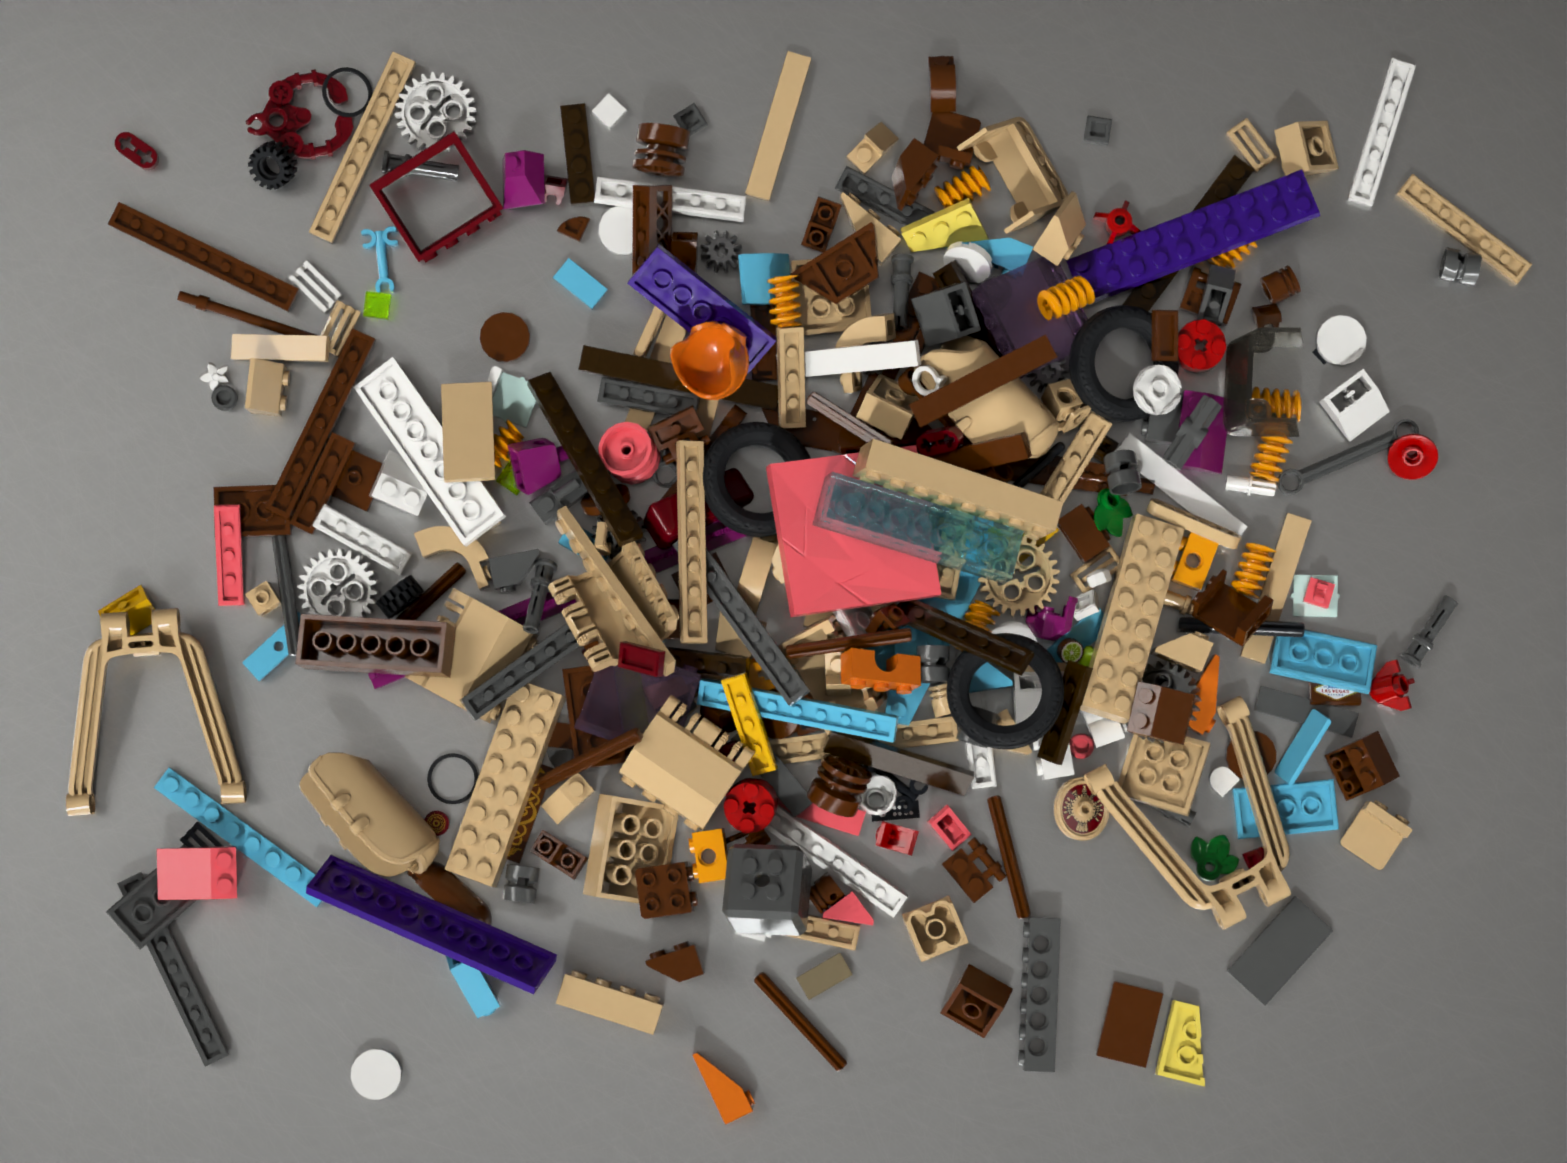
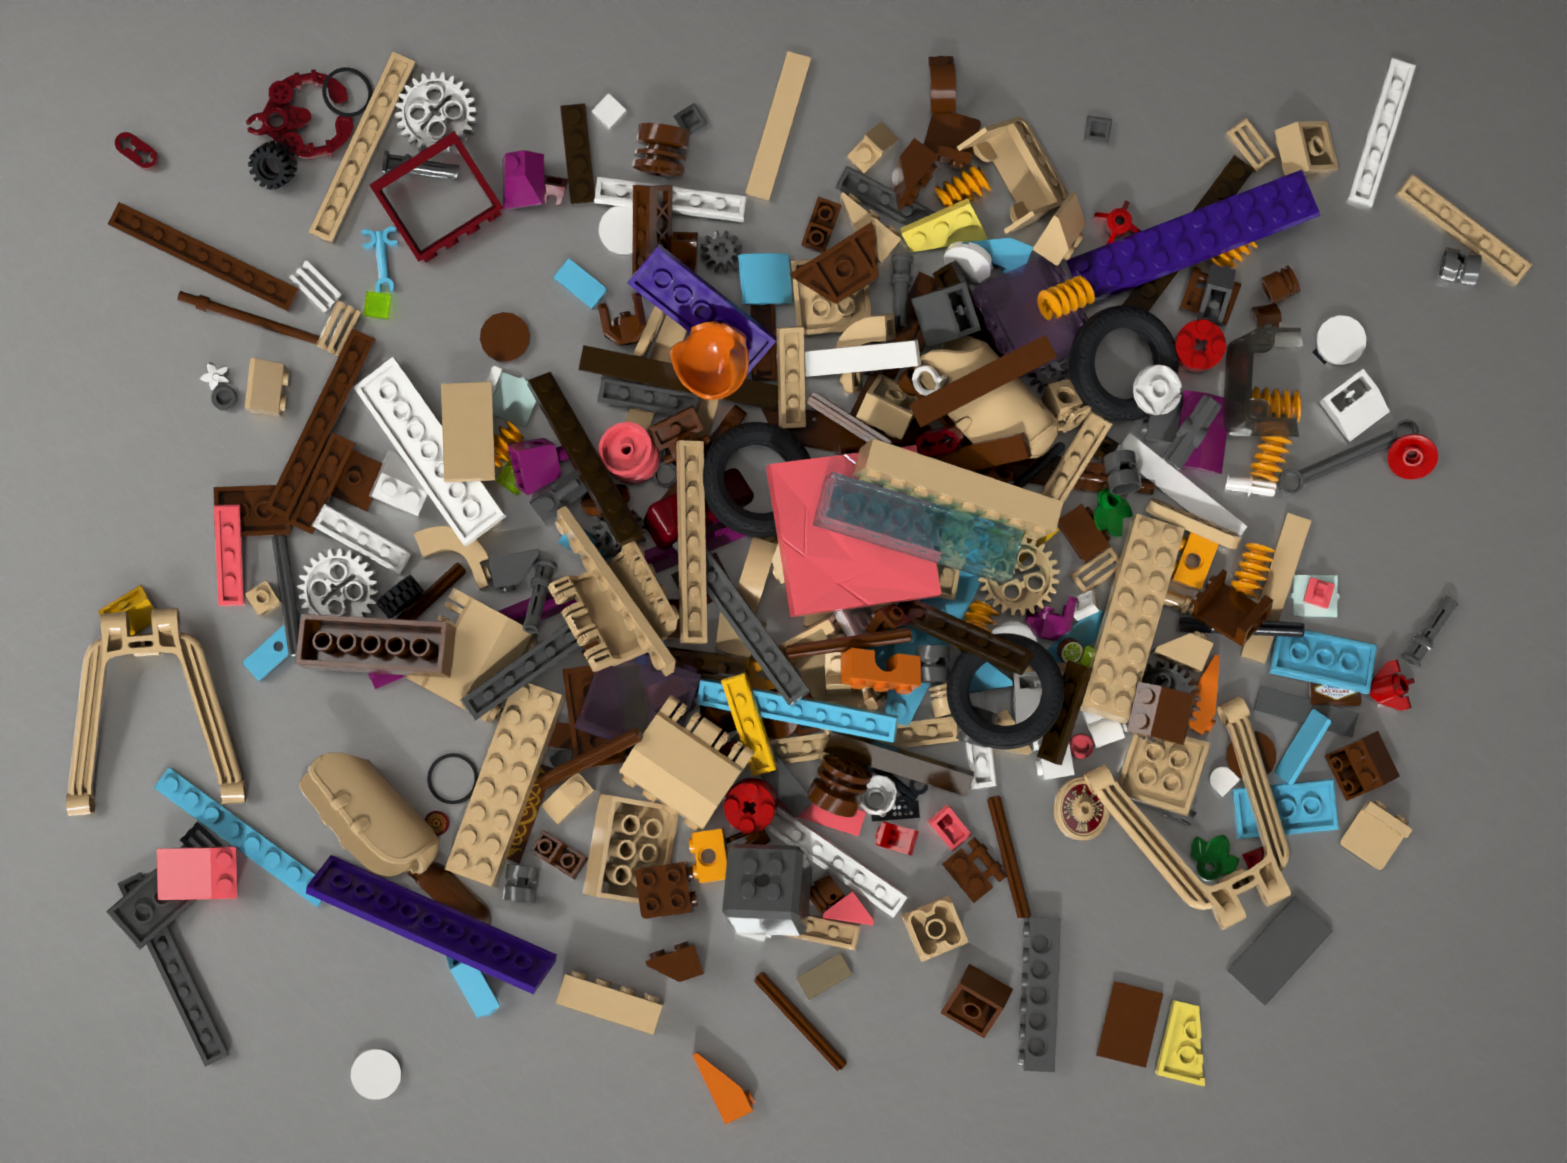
tan tile [231,334,330,362] -> none
reddish brown tile [557,216,590,242] -> none
tan tile [594,522,611,555] -> none
dark red tile [618,641,665,677] -> none
light orange piece [767,275,802,327] -> none
white tile [1086,568,1112,588] -> none
reddish brown tile [1151,310,1178,361] -> none
none -> reddish brown piece [597,292,647,346]

